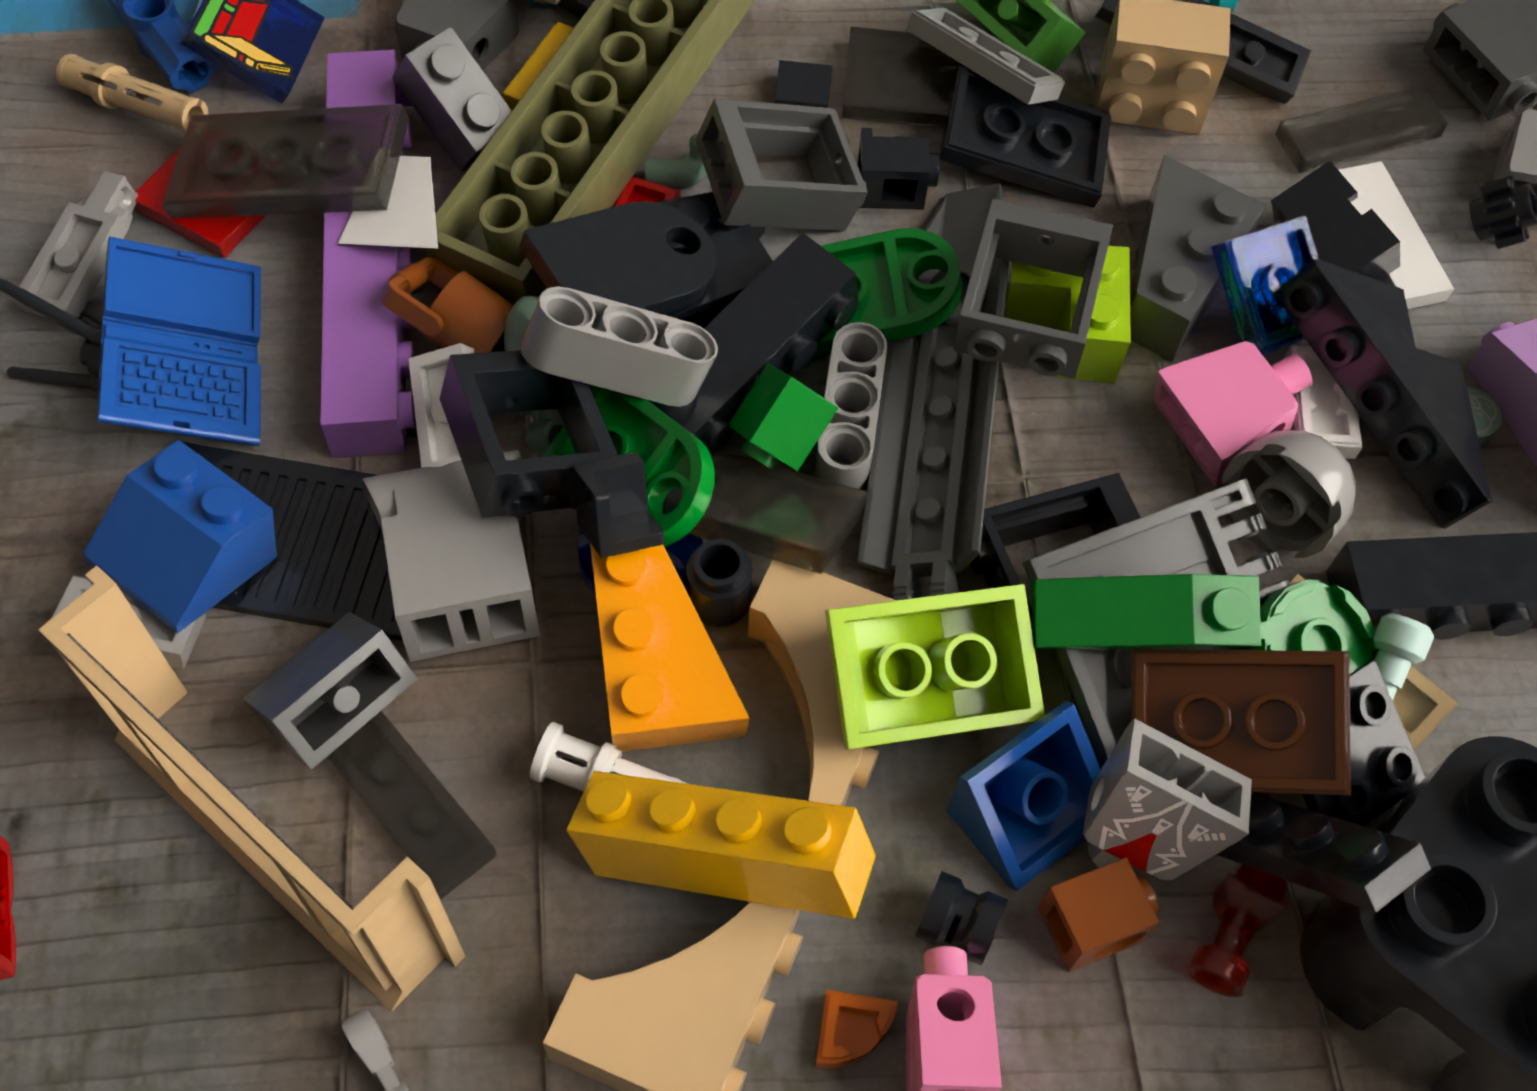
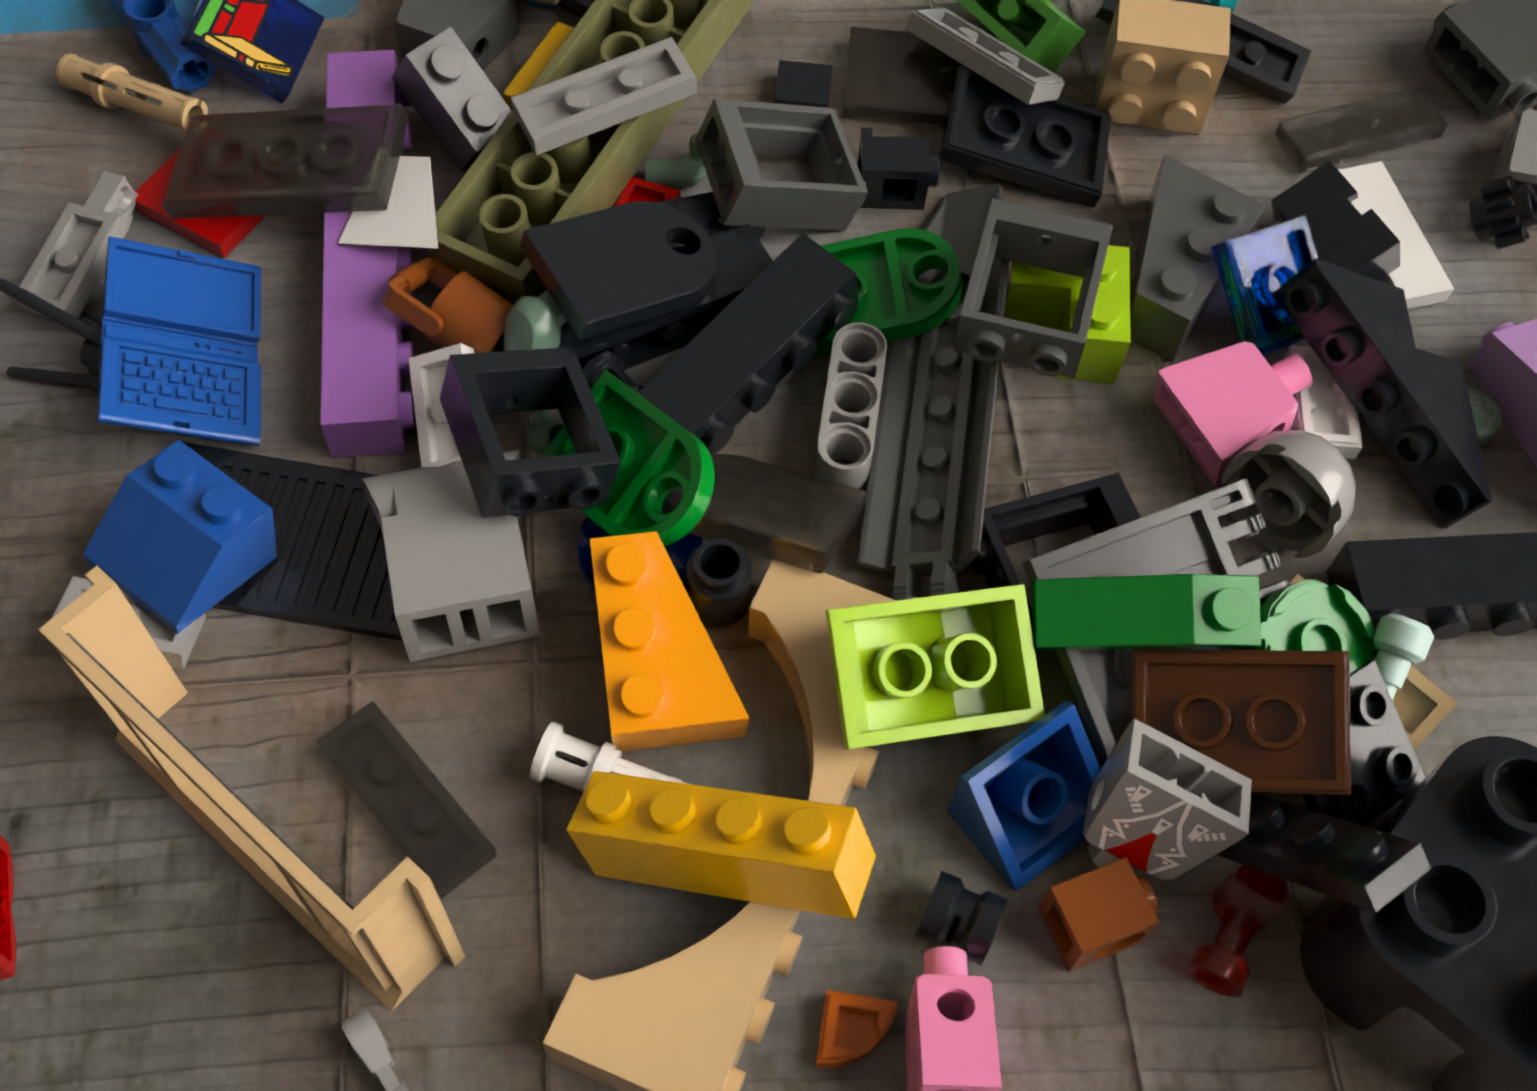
dark grey brick [243,612,418,770] -> none
light grey beam [520,286,718,407] -> none
black panel [572,452,664,558] -> none
green brick [729,362,838,471] -> none
none -> light grey plate [511,37,697,155]

